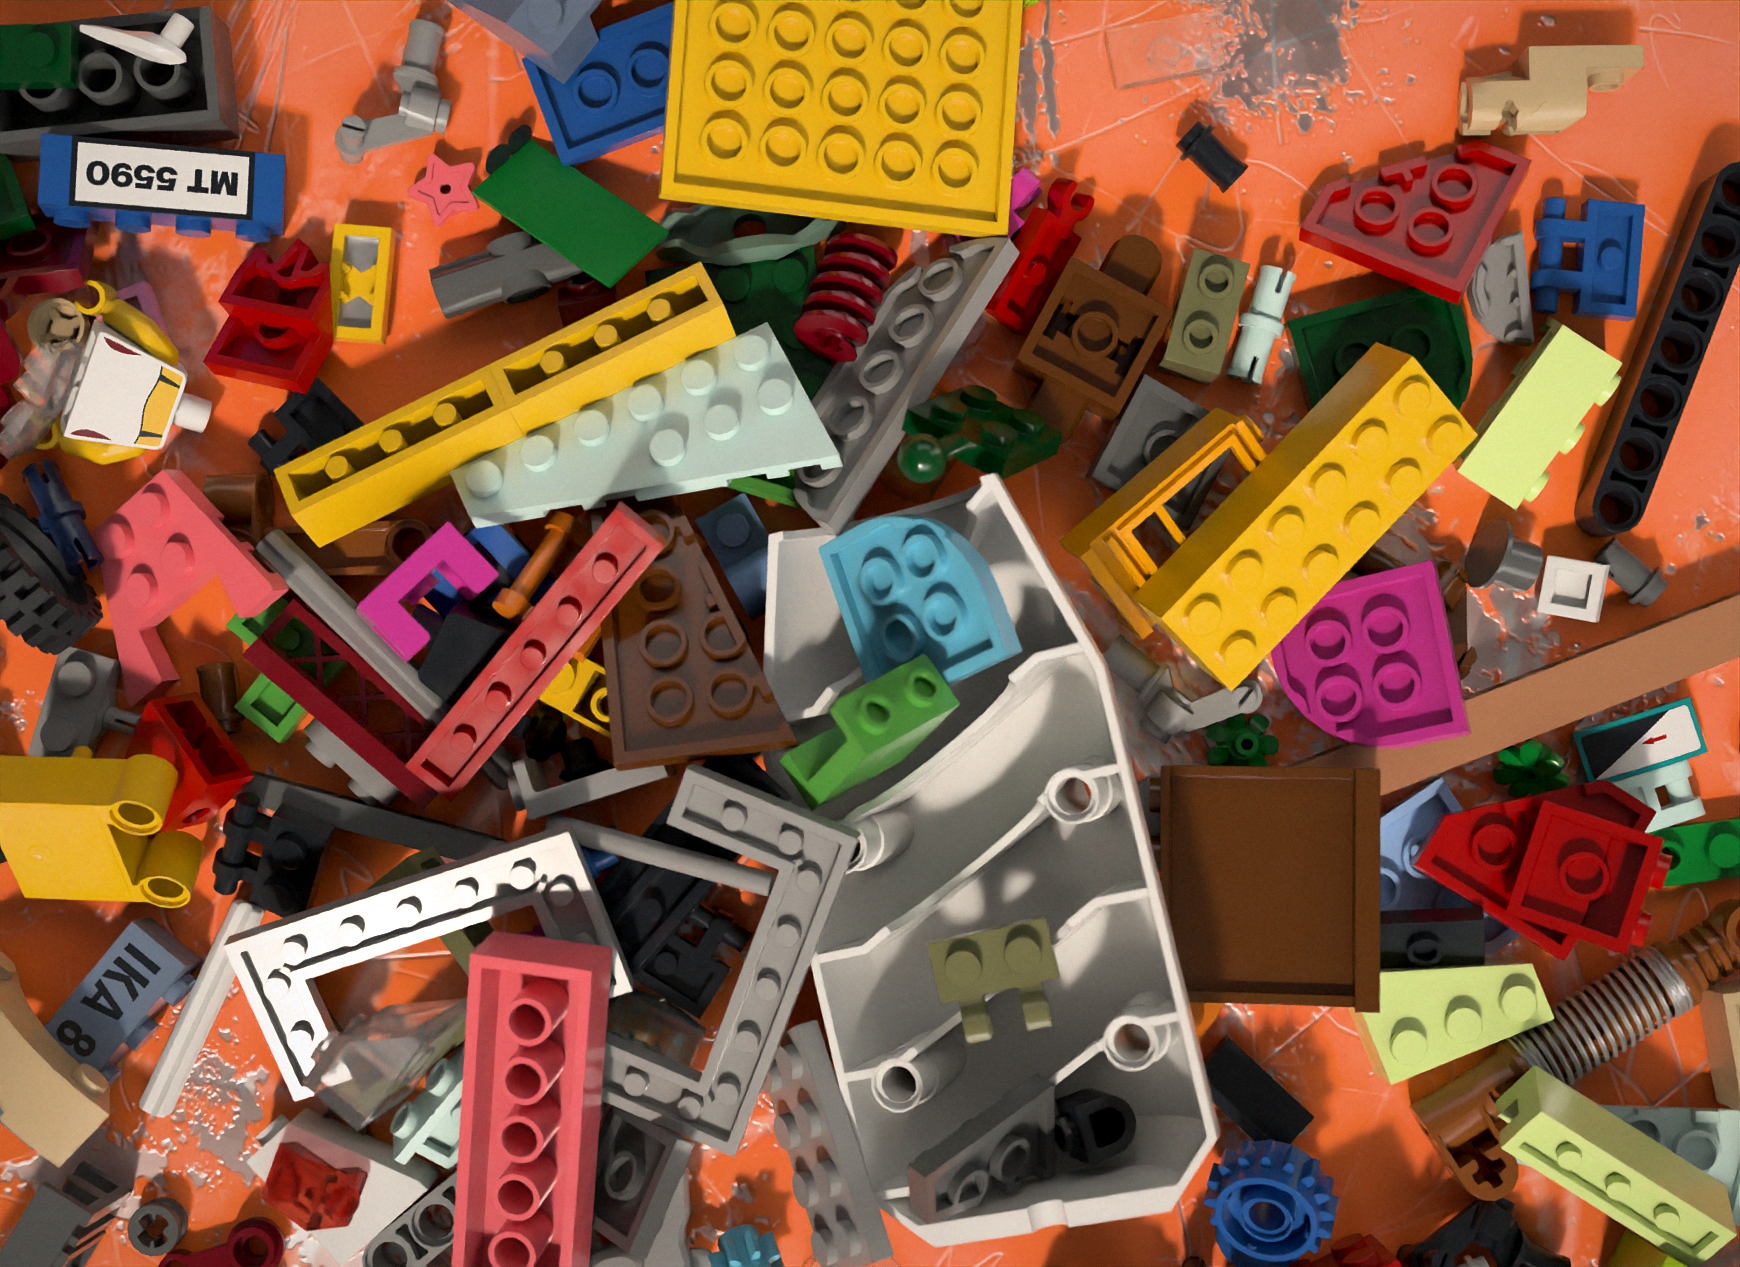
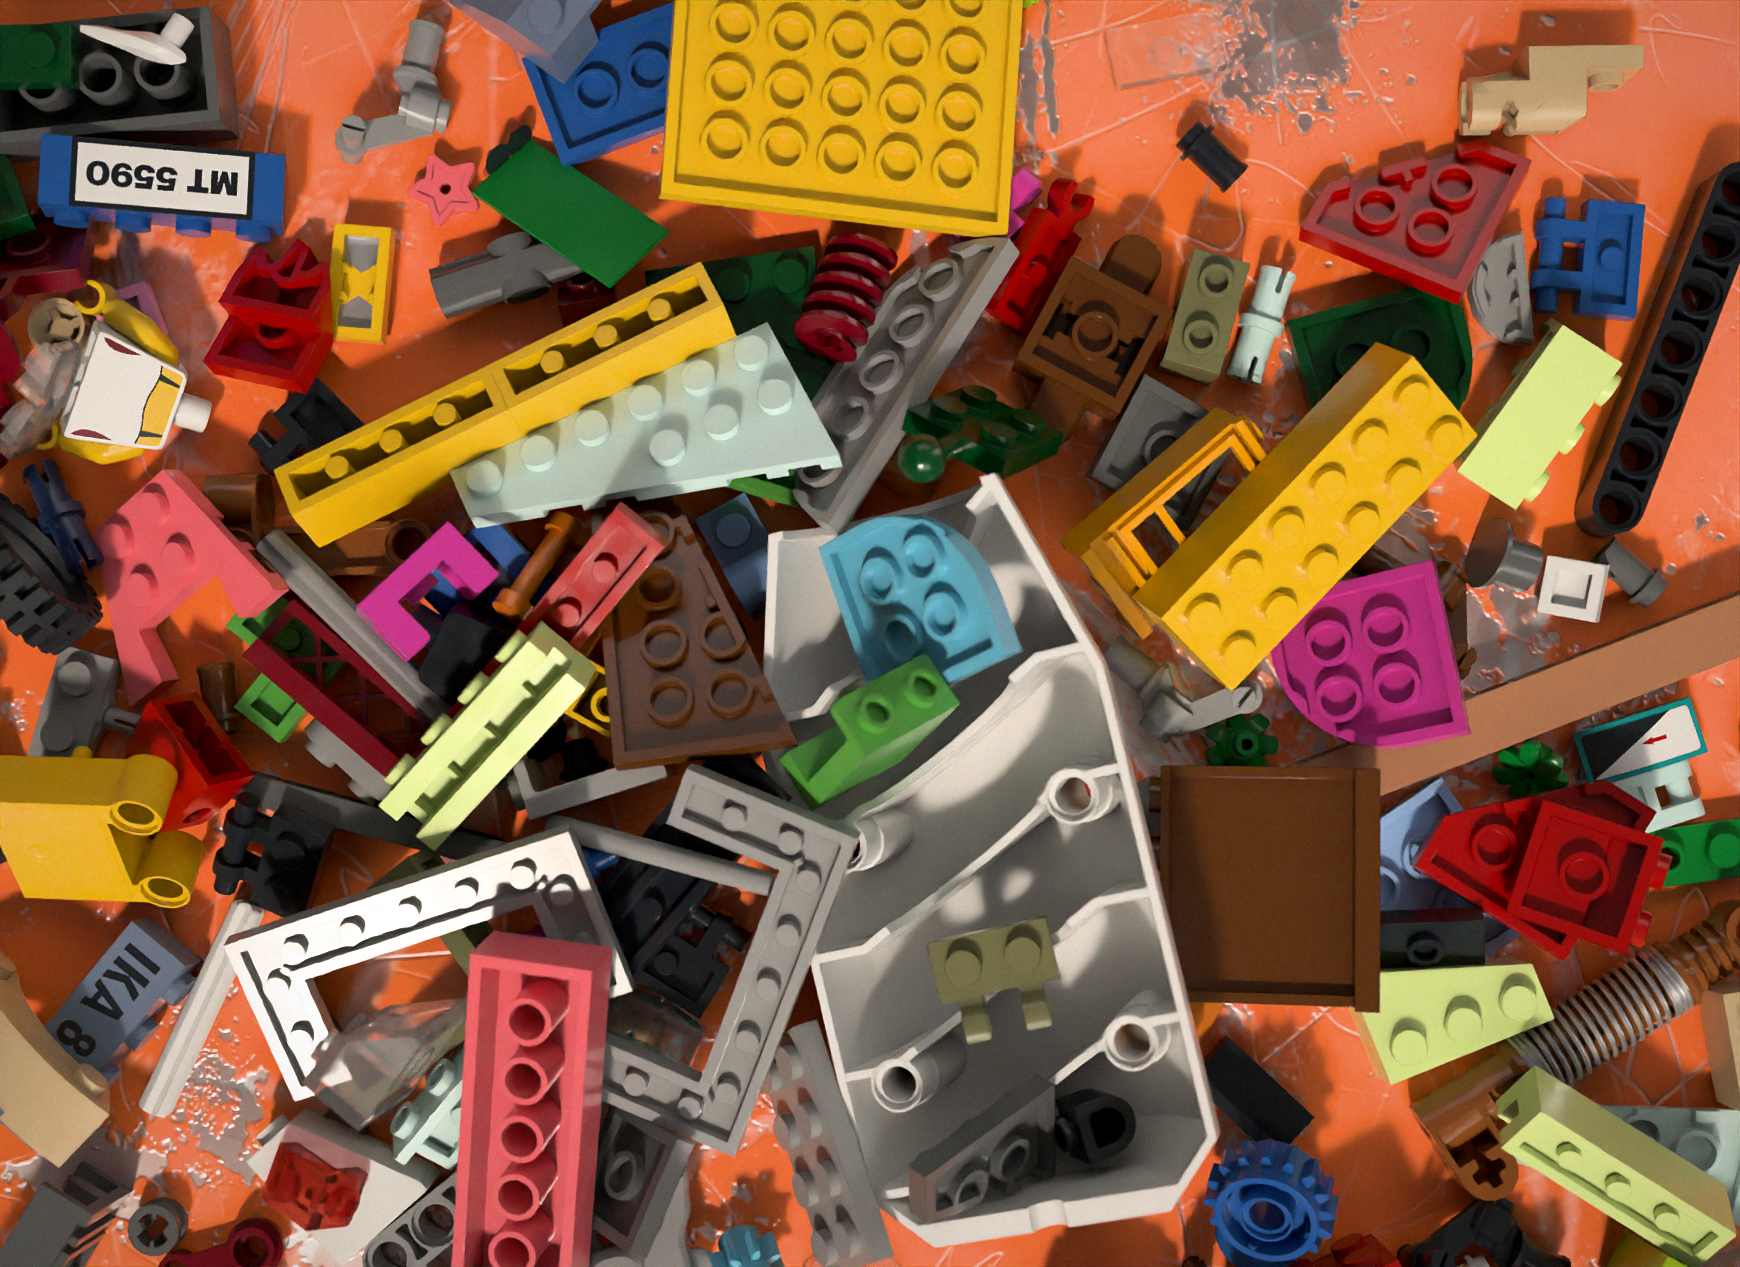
sand green piece [654,203,848,267] -> none
none -> yellowish green brick [379,621,597,851]

